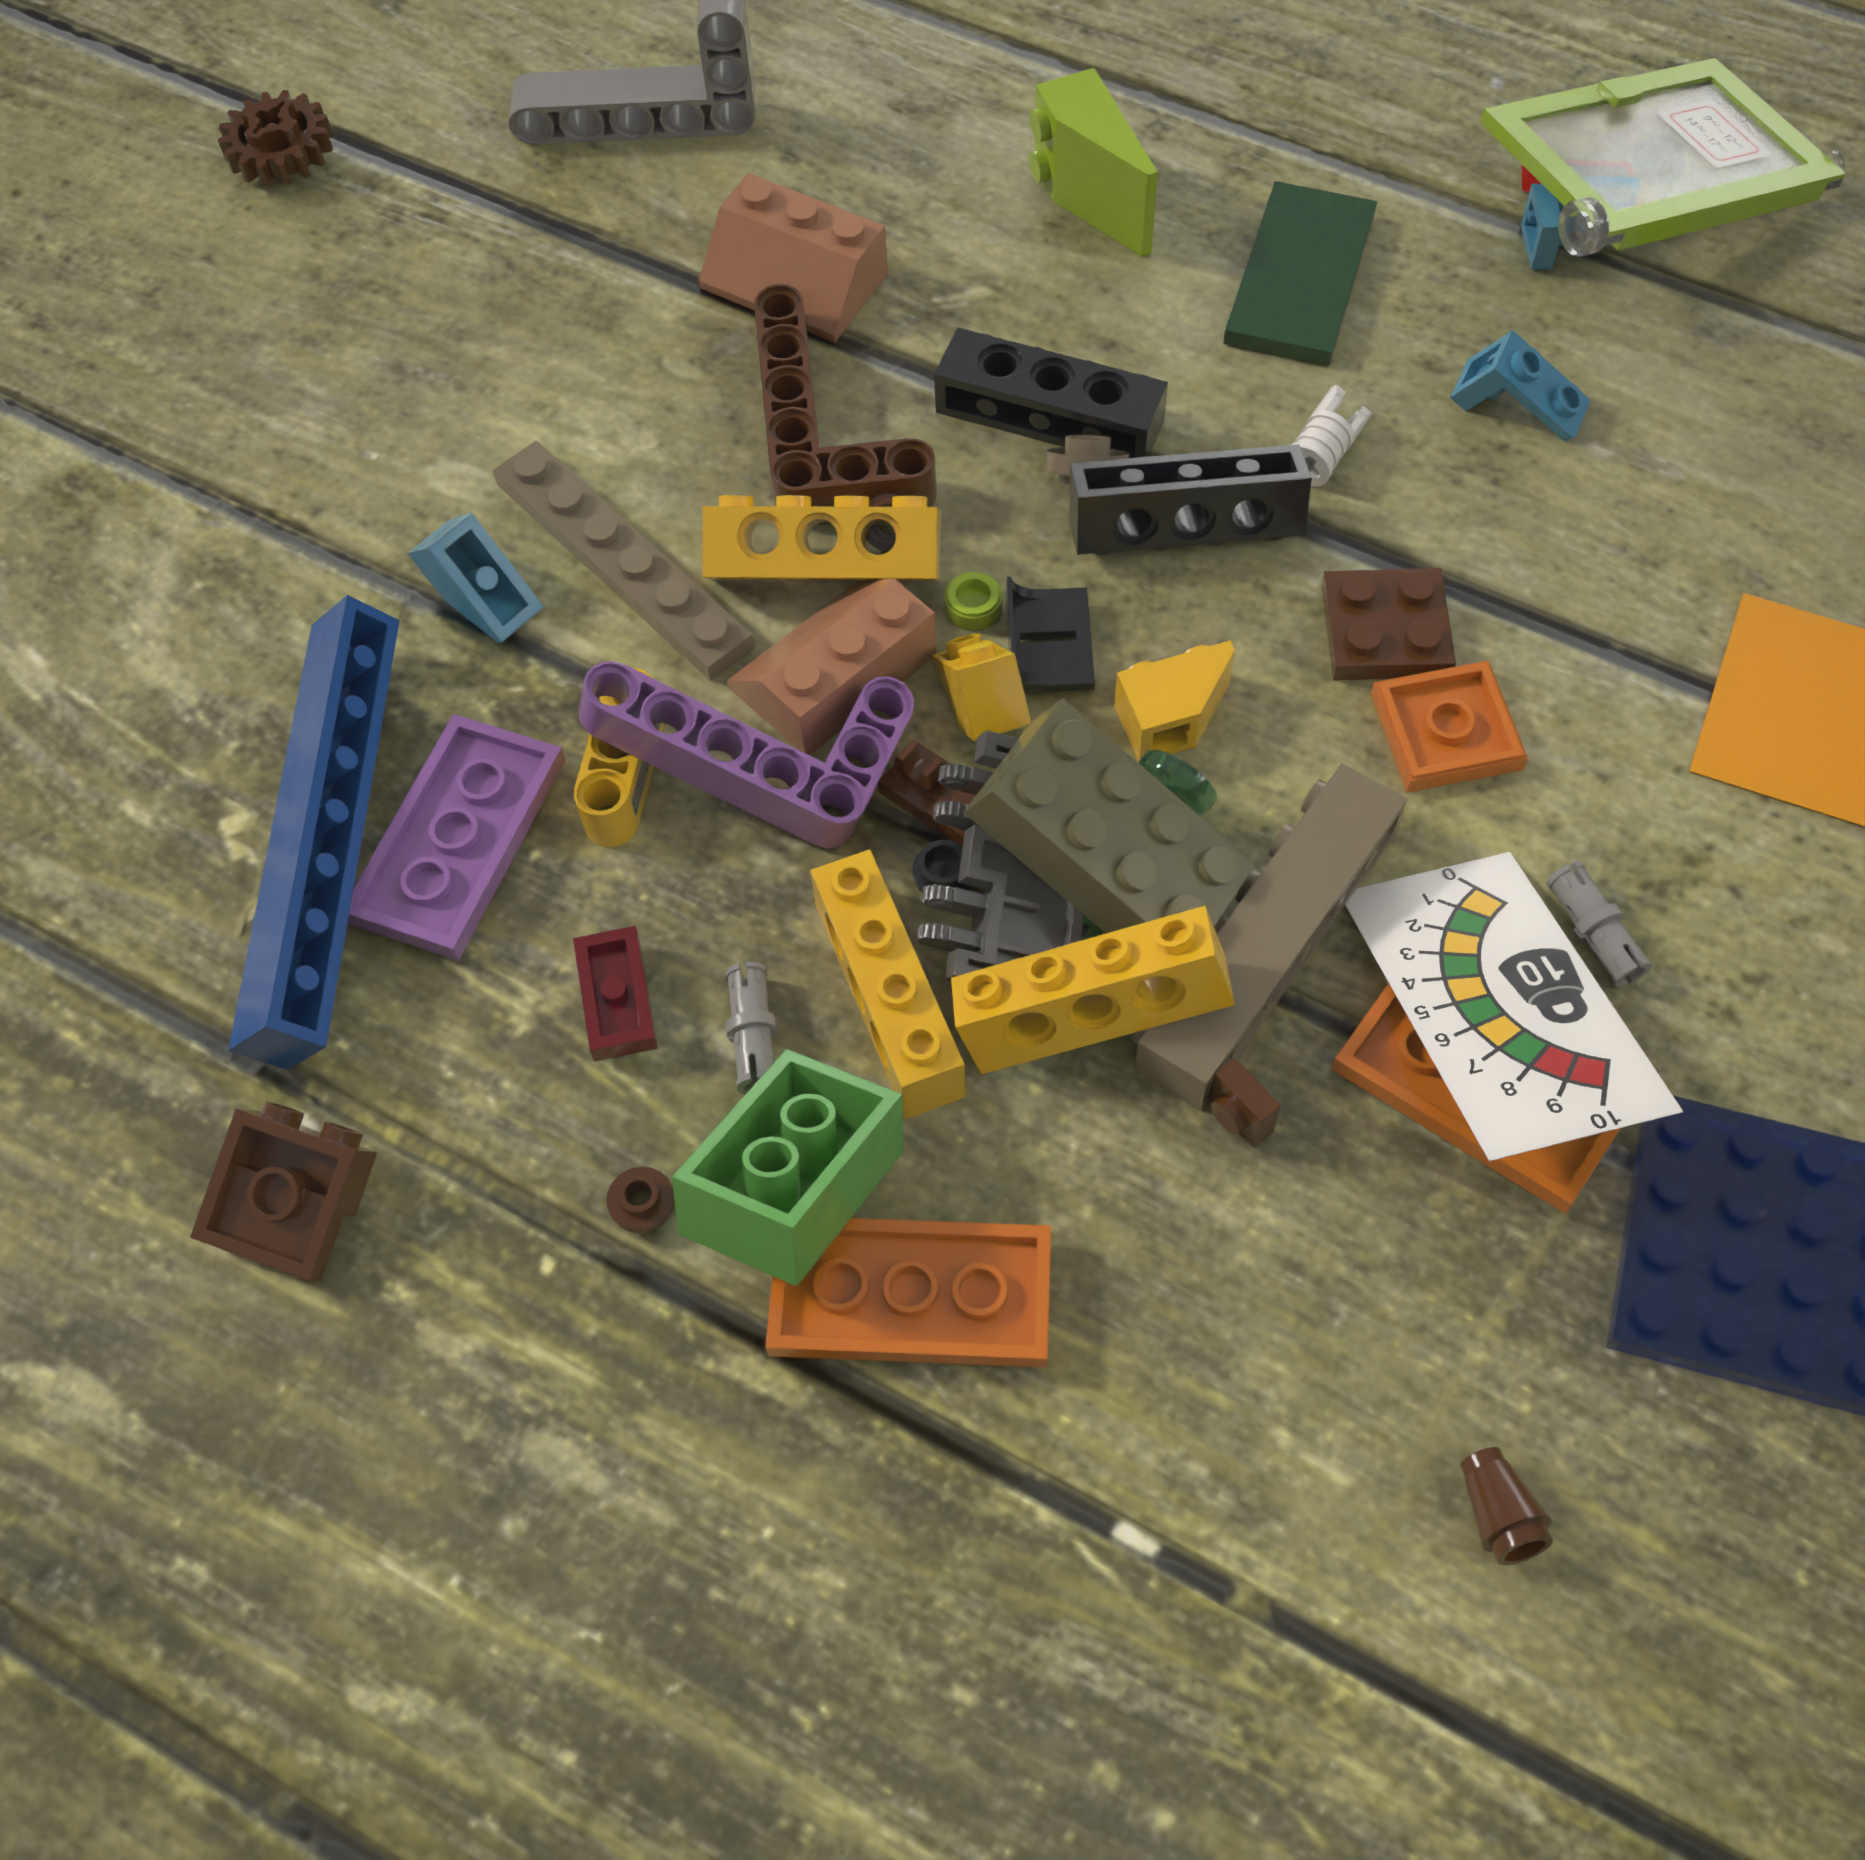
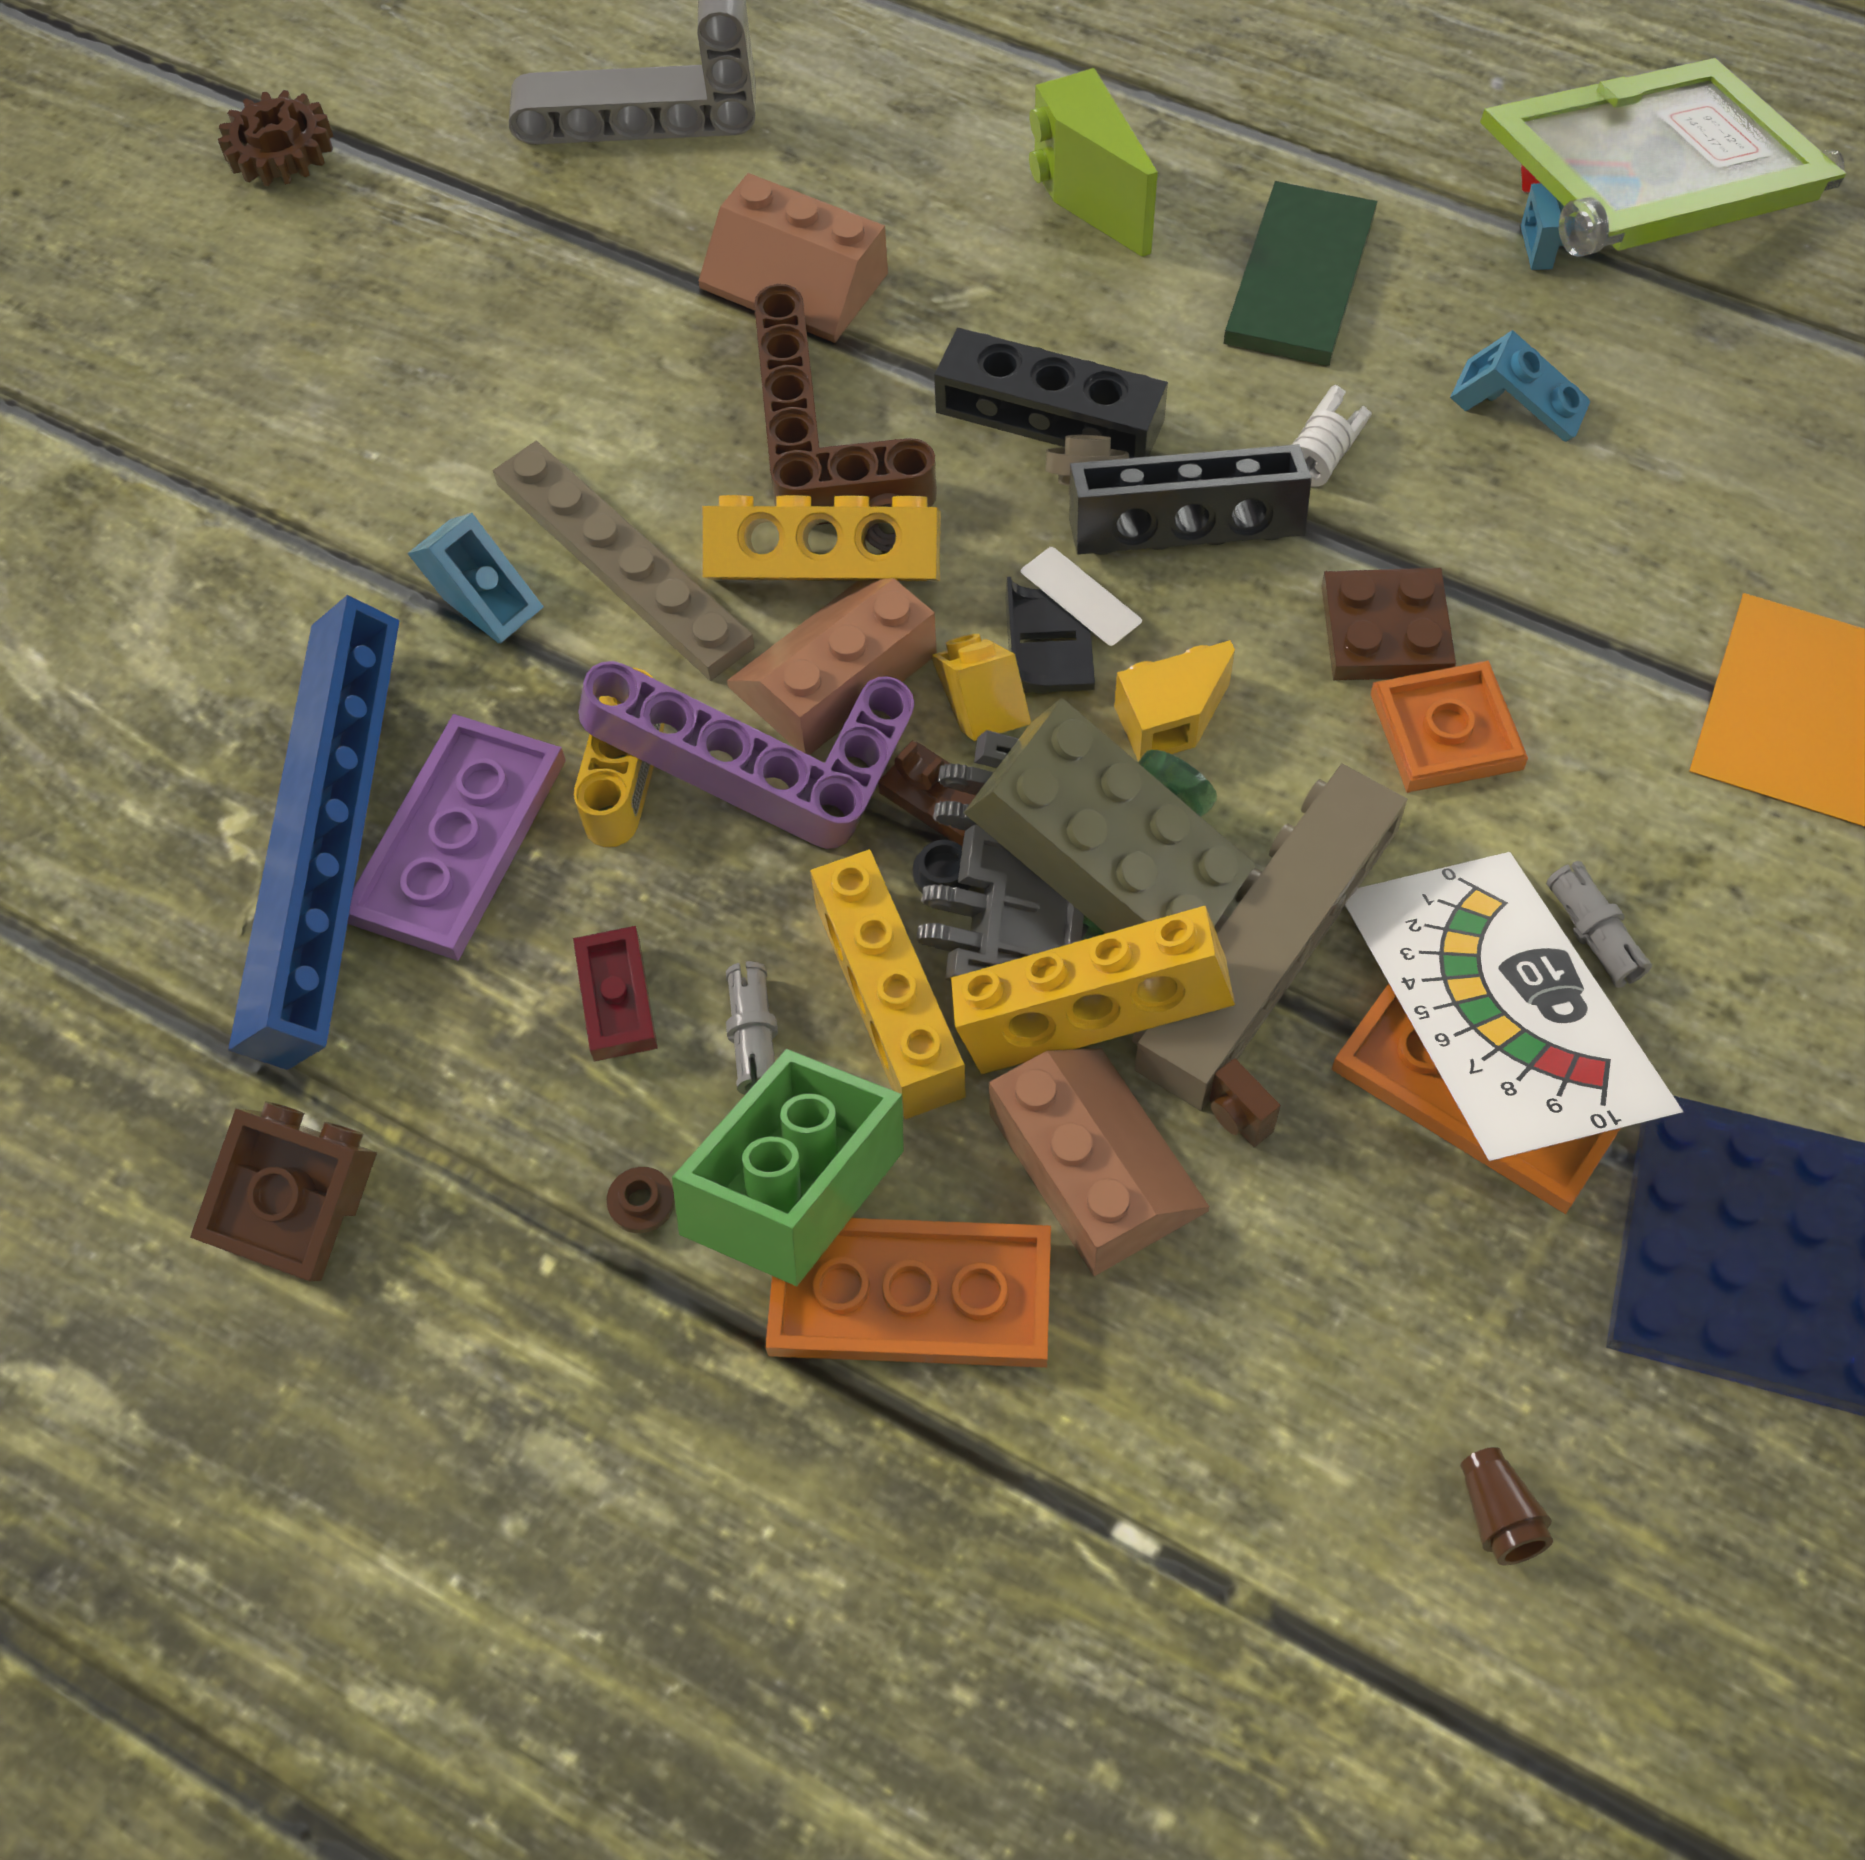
lime tile [944,572,1002,631] -> none
none -> nougat slope [989,1048,1210,1276]
none -> white sticker [1021,547,1142,646]

